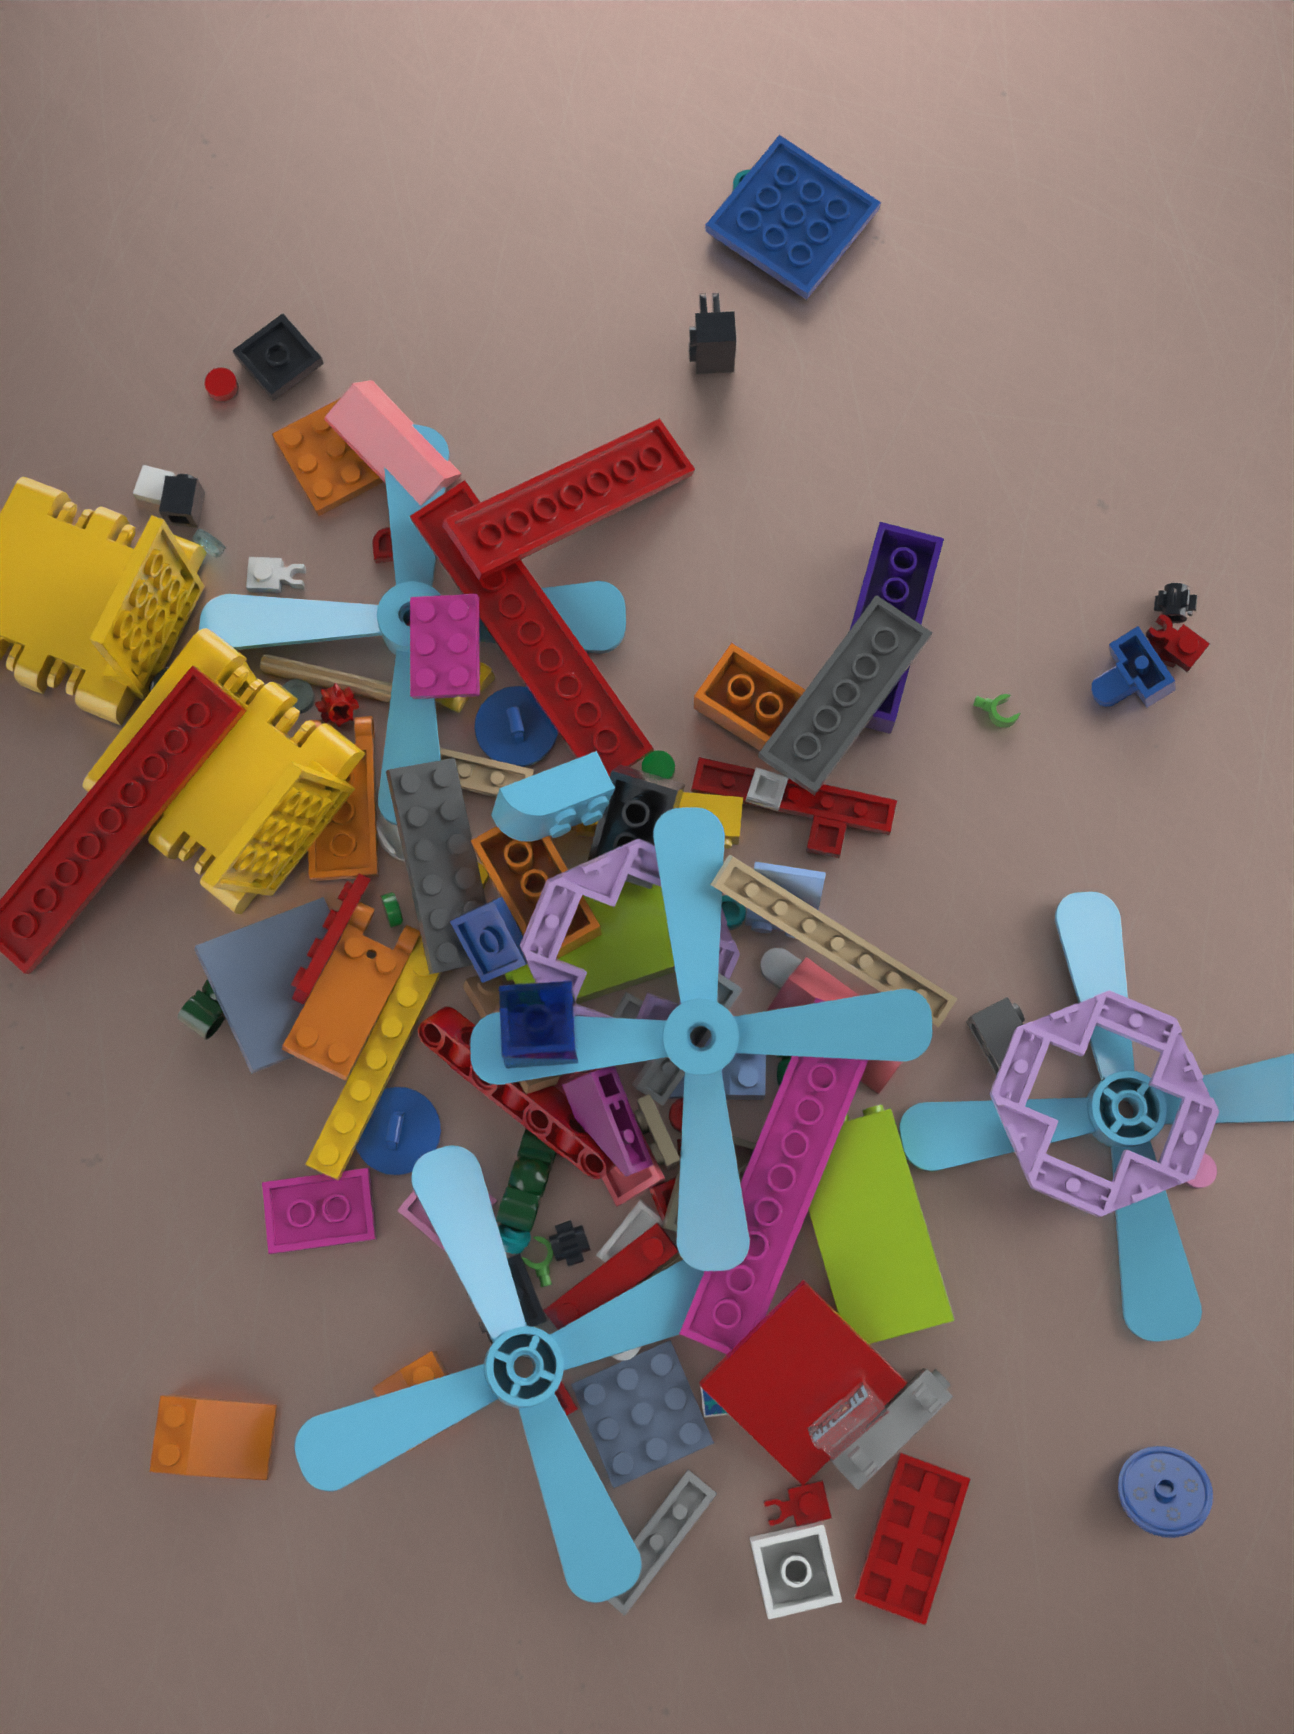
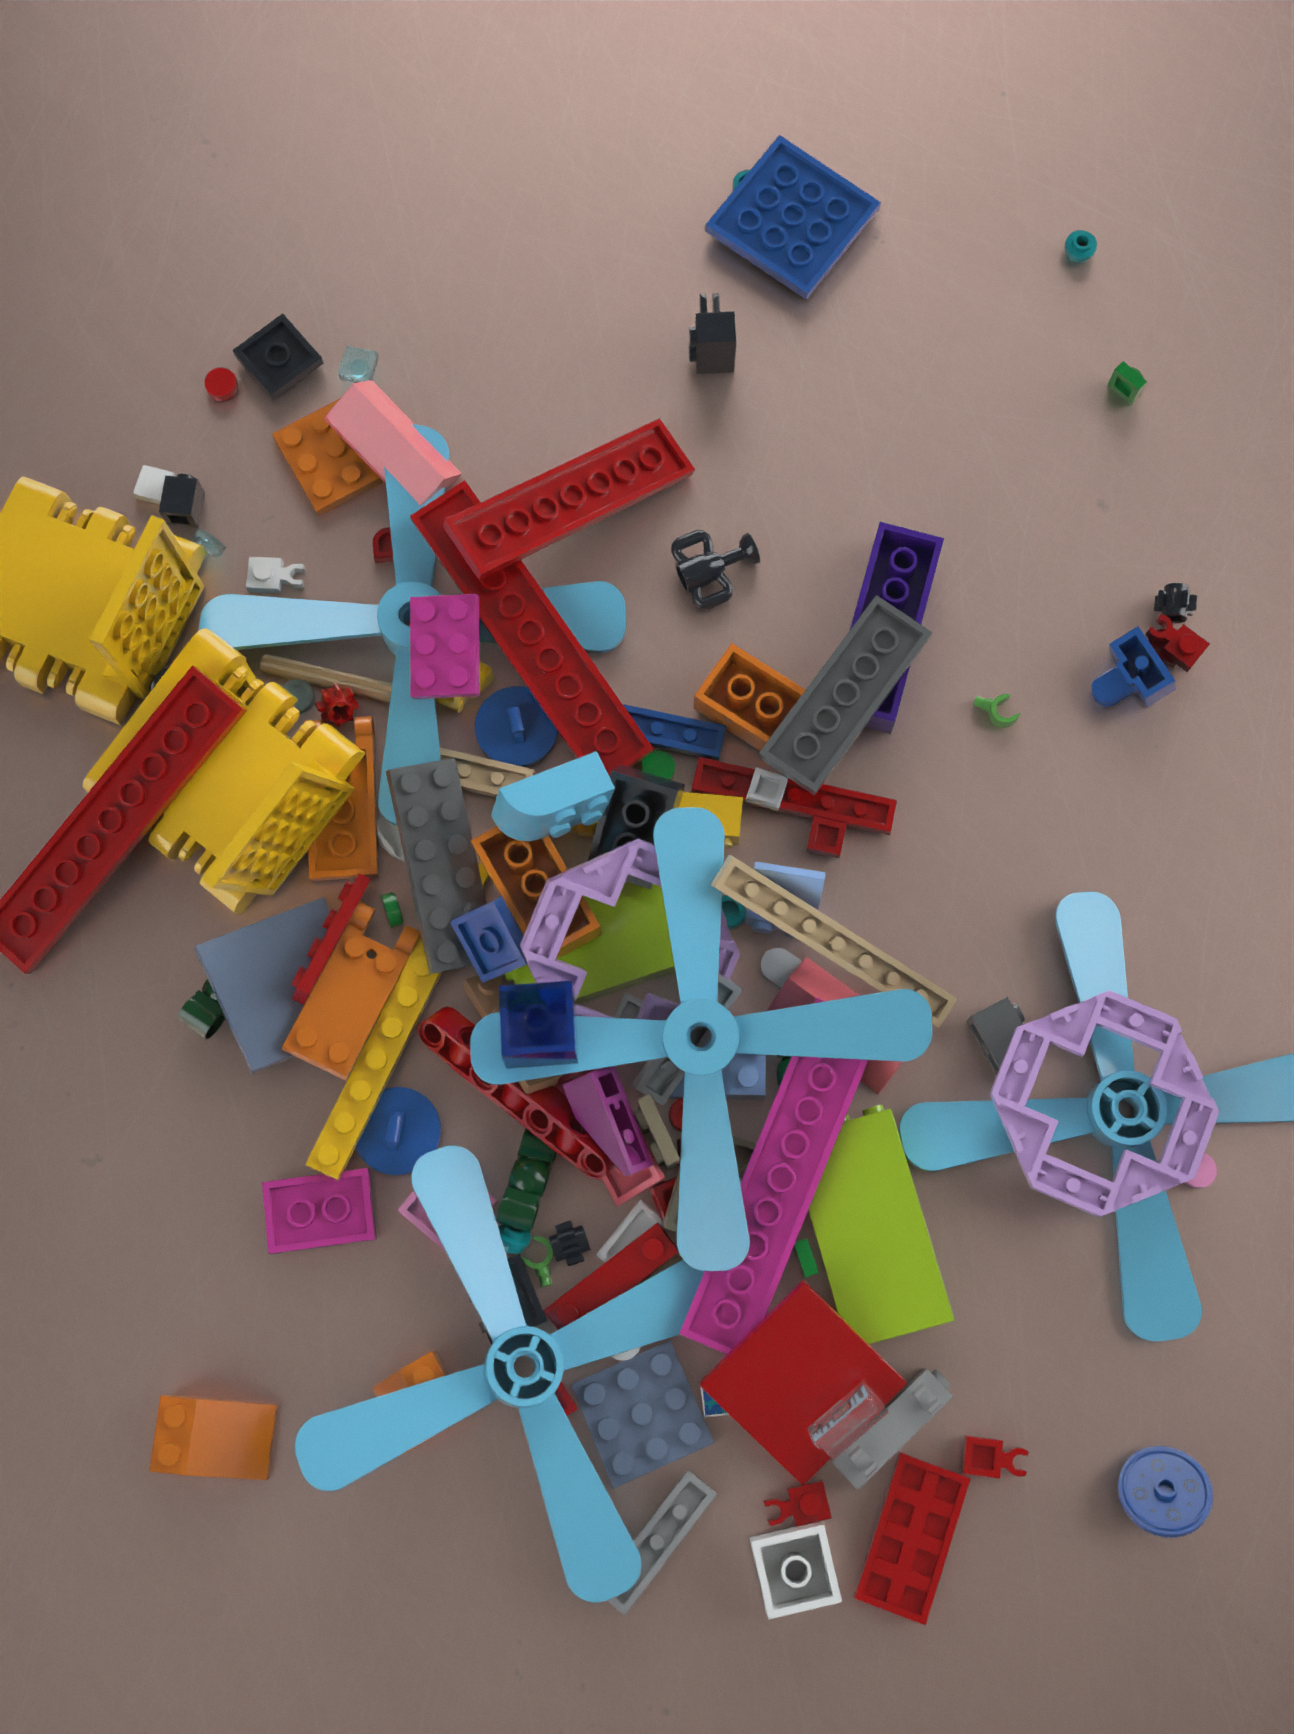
none -> clear light blue plate [338,345,379,383]
none -> blue plate [623,704,726,761]
none -> black piece [671,530,761,610]
none -> green tile [793,1238,819,1278]
none -> red plate [961,1435,1029,1479]
none -> teal plate [1065,230,1097,262]
none -> green plate [1107,361,1148,405]

